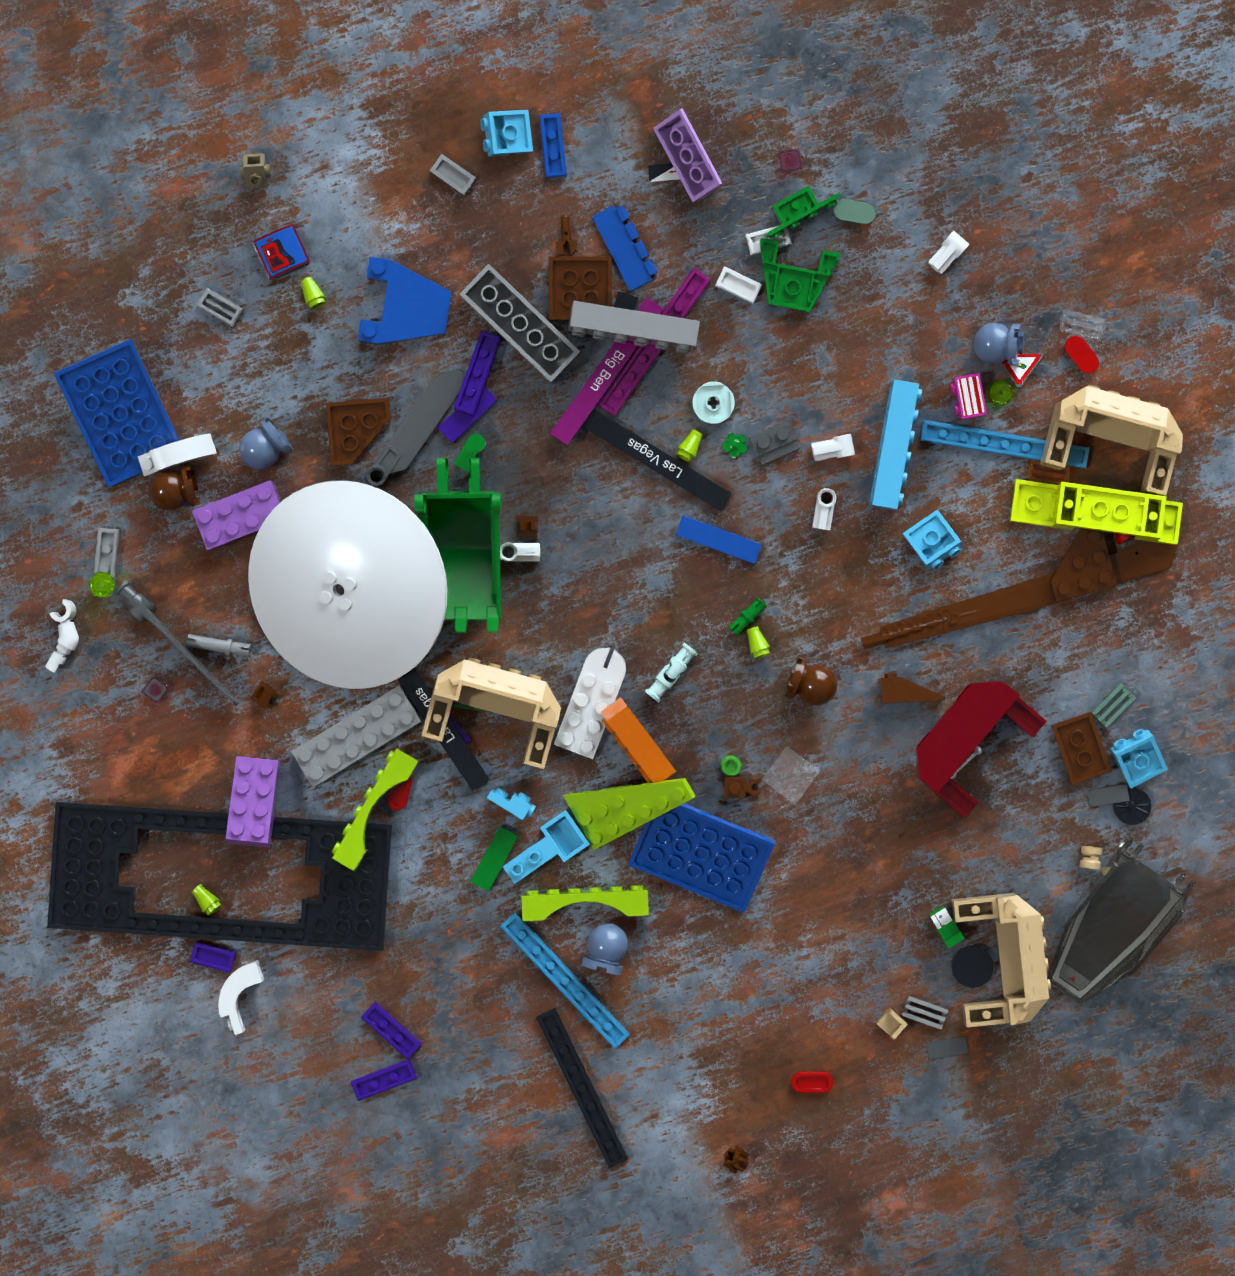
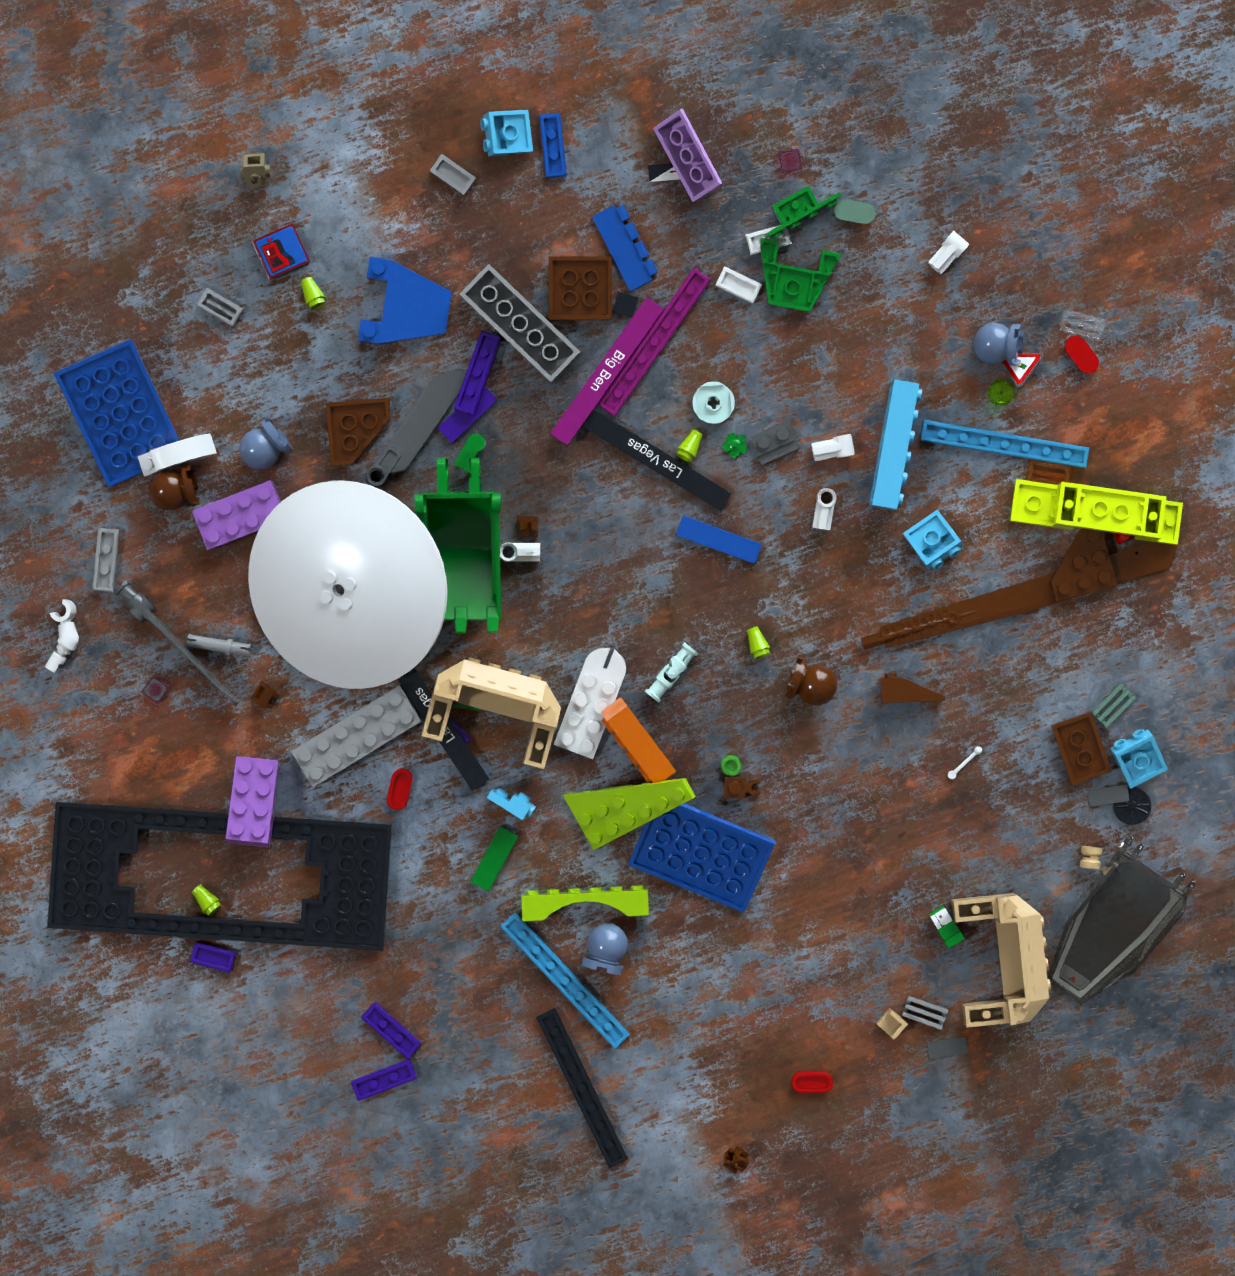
clear neon green plate [89,572,115,598] -> none
white arch [218,960,264,1035] -> none
lime arch [331,749,419,871] -> none
medium azure plate [503,809,590,884] -> none
reddish brown bar [556,215,578,256] -> none
light grey brick [568,301,700,354] -> none
green pin [728,597,767,636] -> none
clear tile [762,746,820,804] -> none
dark red wedge [915,681,1047,818] -> none
brick [950,373,987,420] -> none
black tile [951,946,994,988] -> none
tan wedge [1040,385,1183,496] -> none

